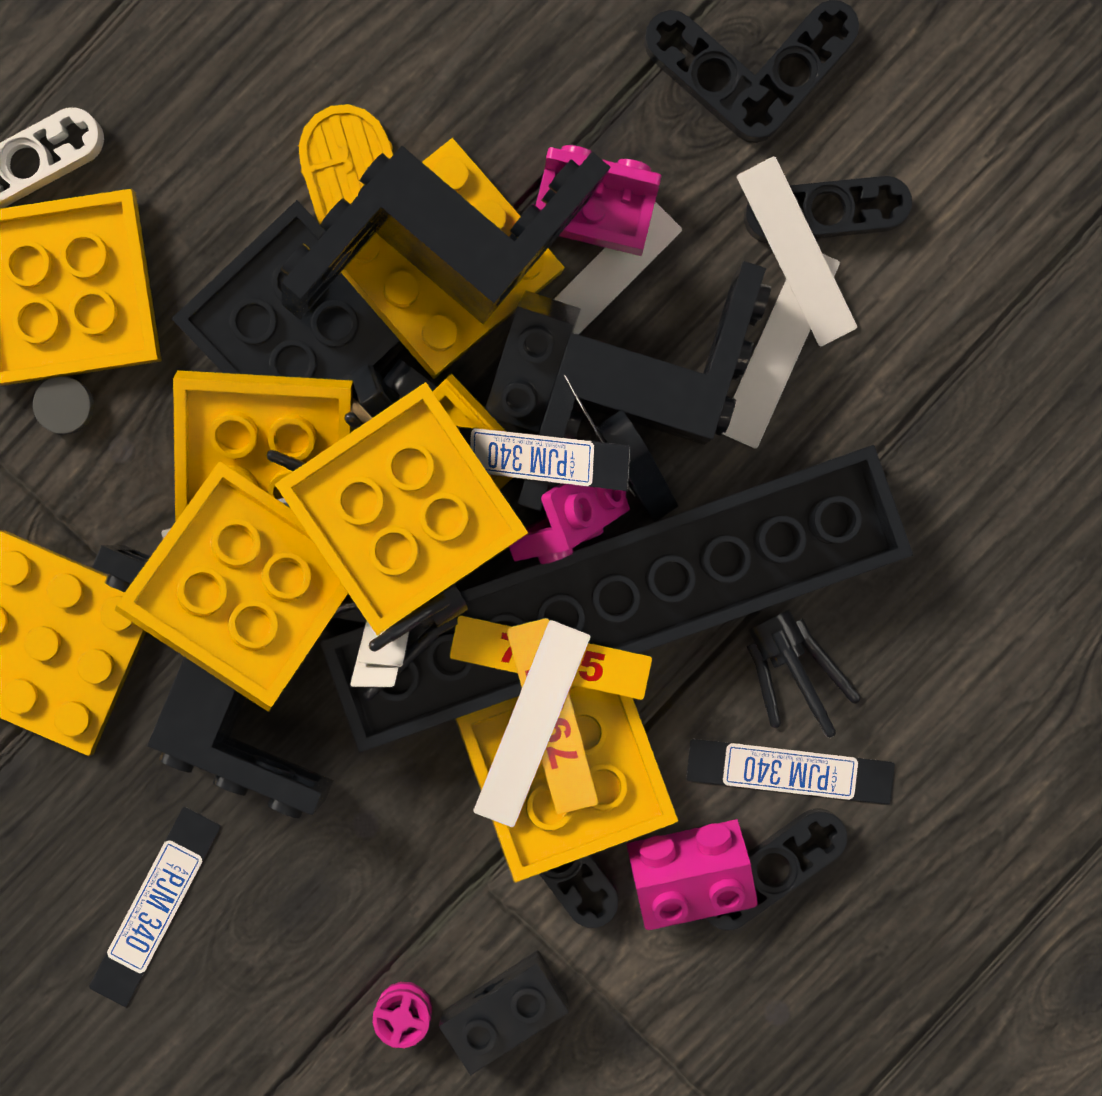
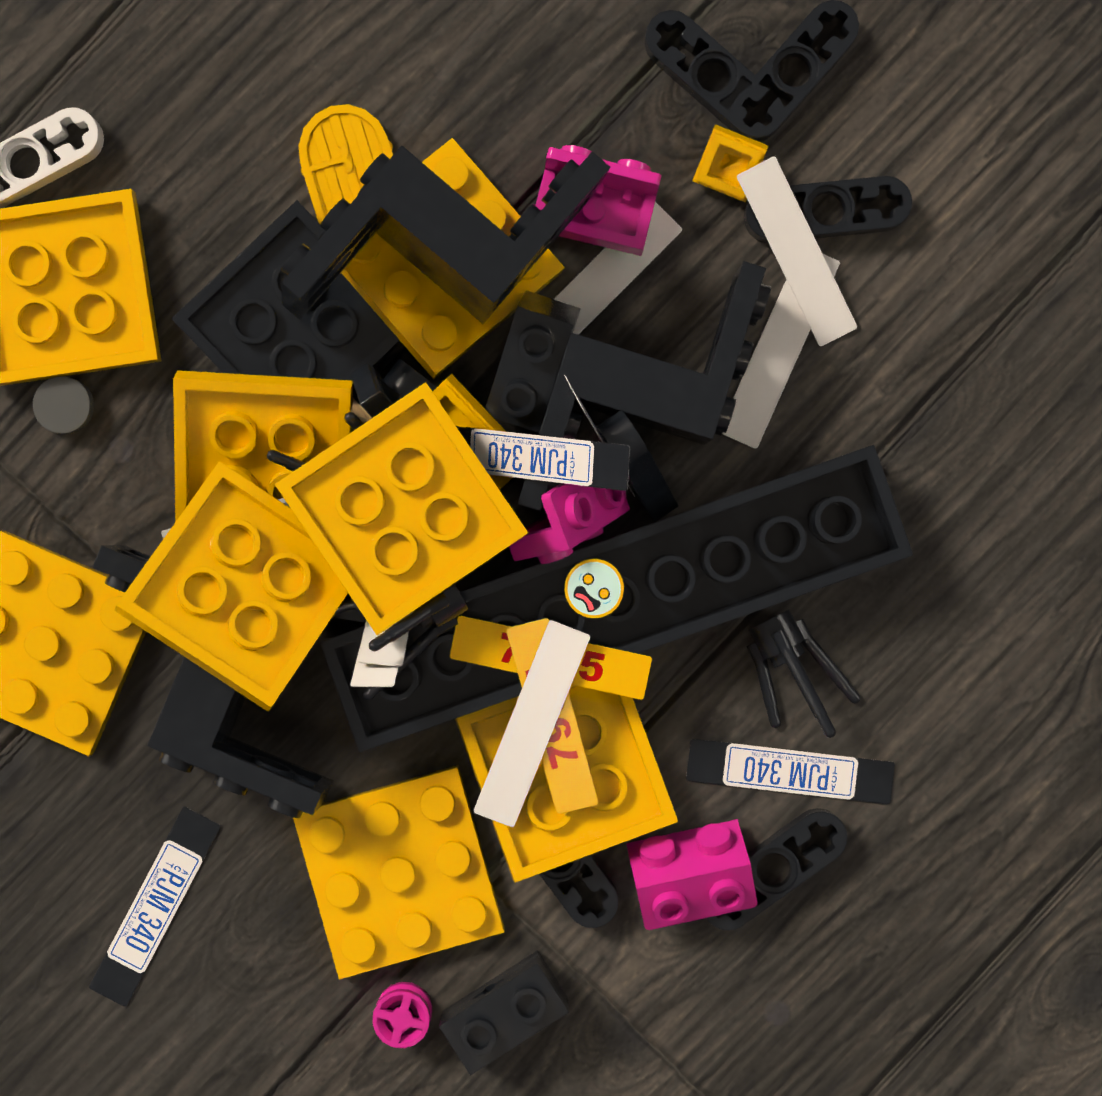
none -> yellow plate [293,765,505,980]
none -> tile [564,559,624,618]
none -> yellow tile [692,124,768,202]

